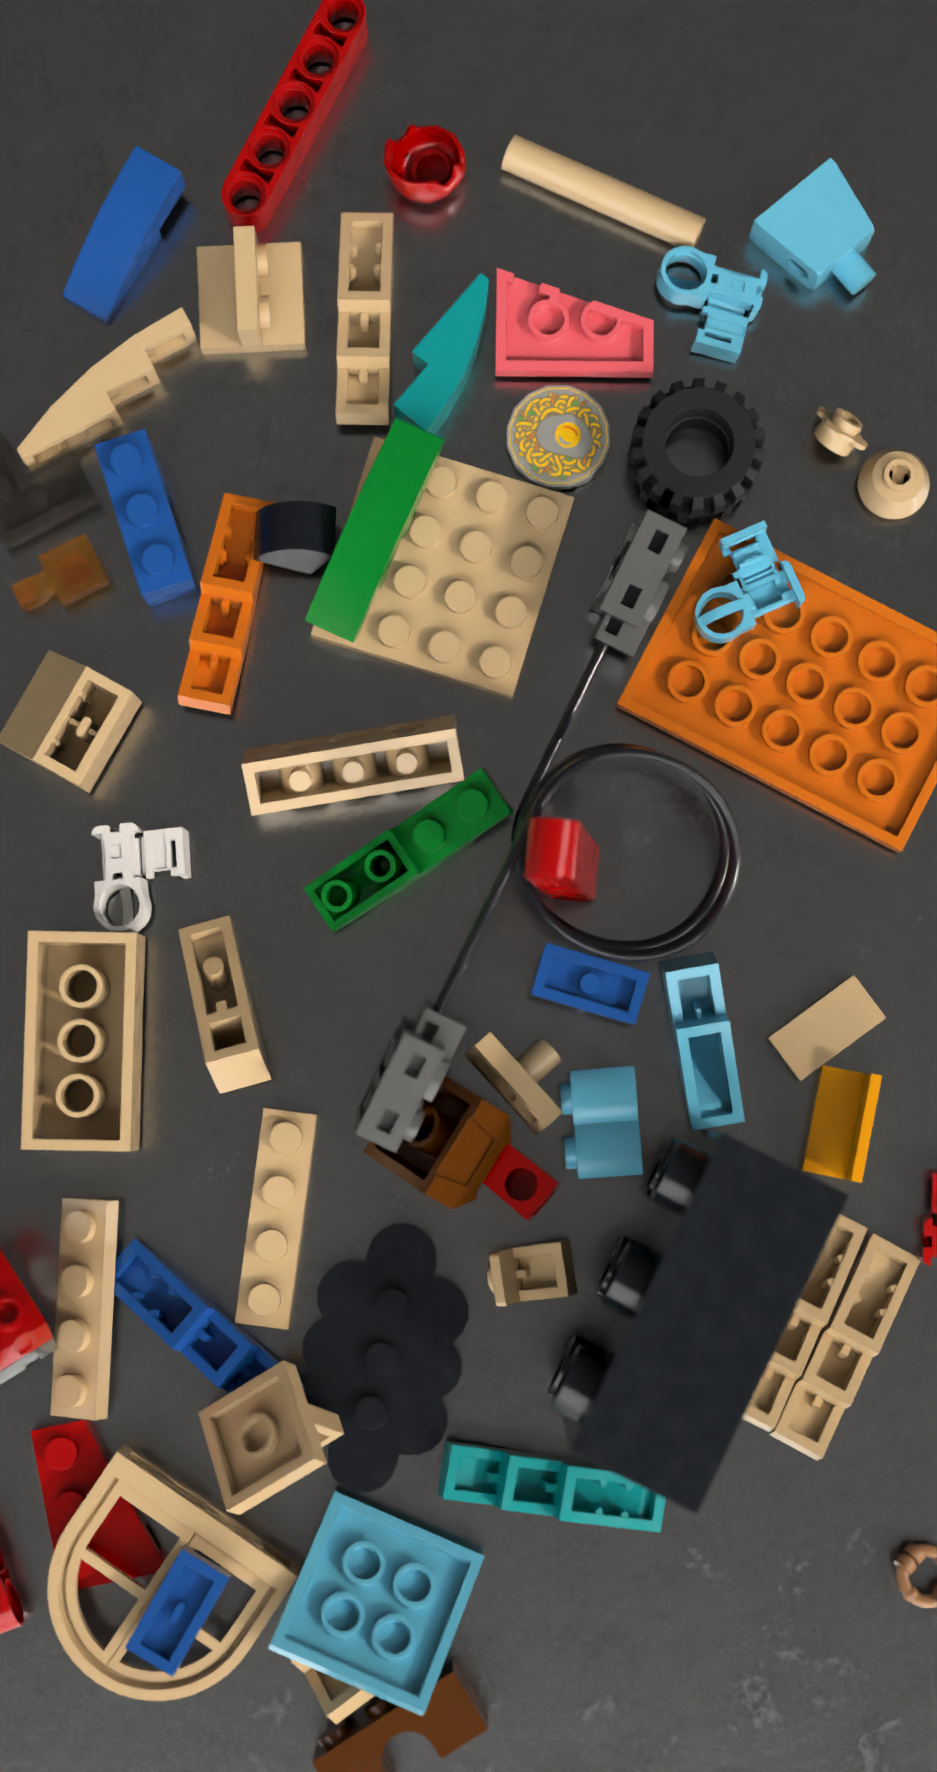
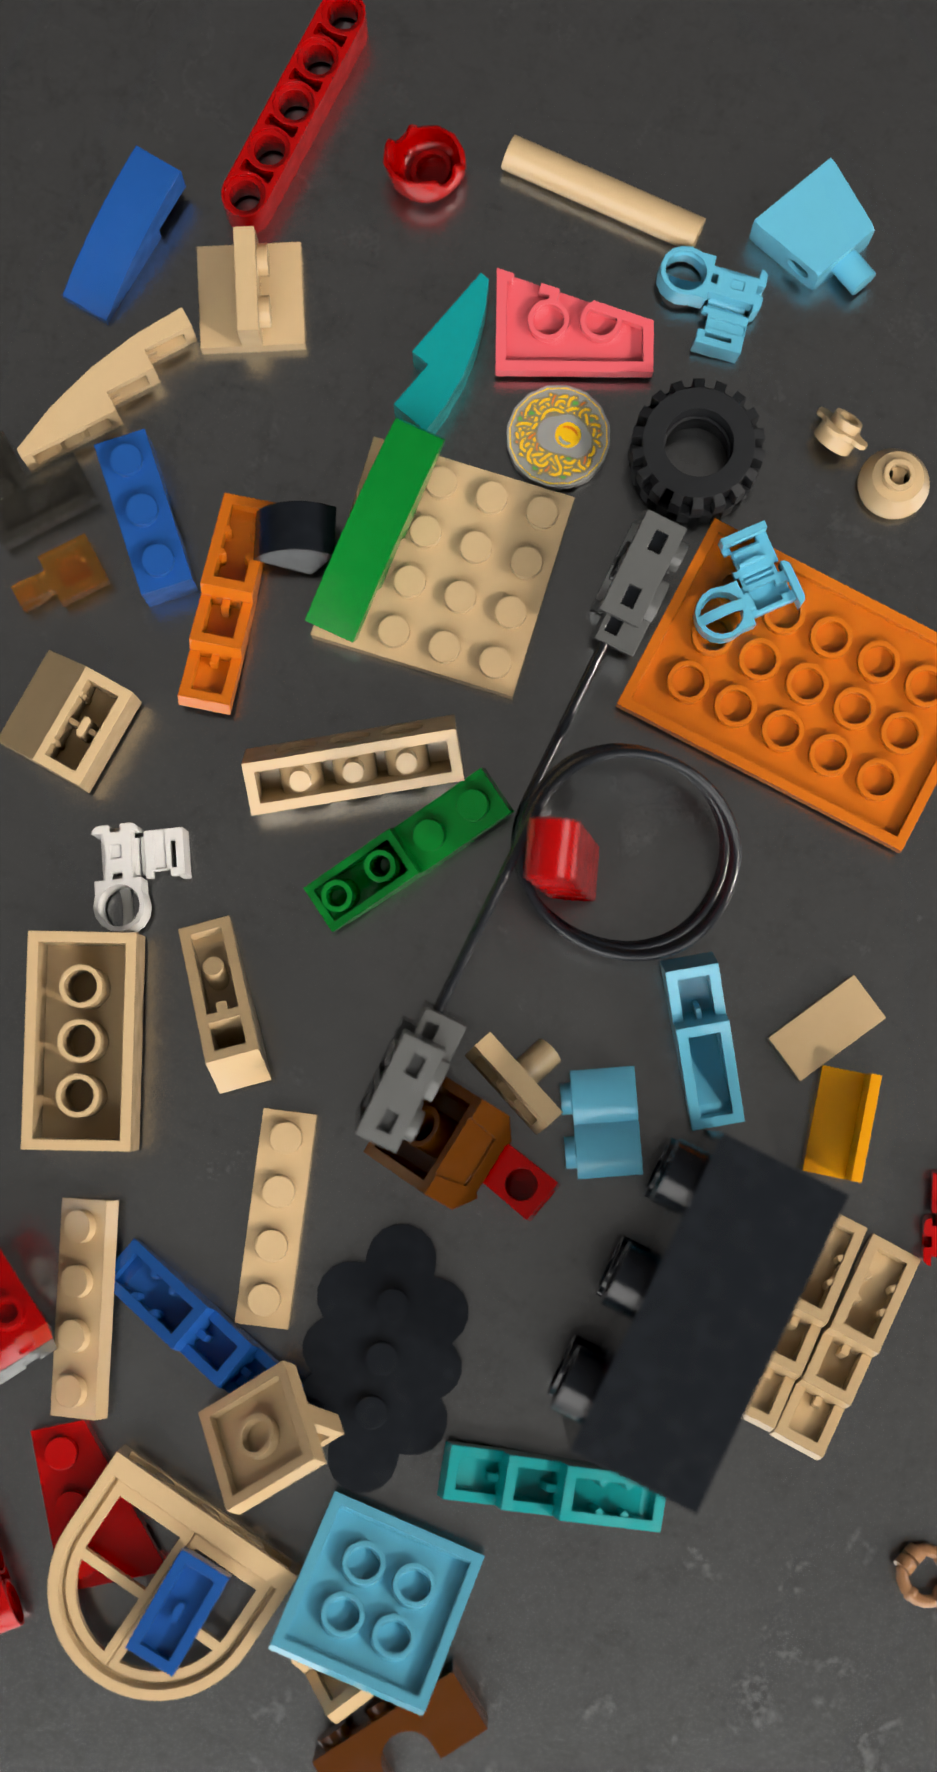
tan slope [336,212,393,425] -> none
tan bracket [487,1239,578,1307] -> none
blue panel [531,942,650,1025] -> none

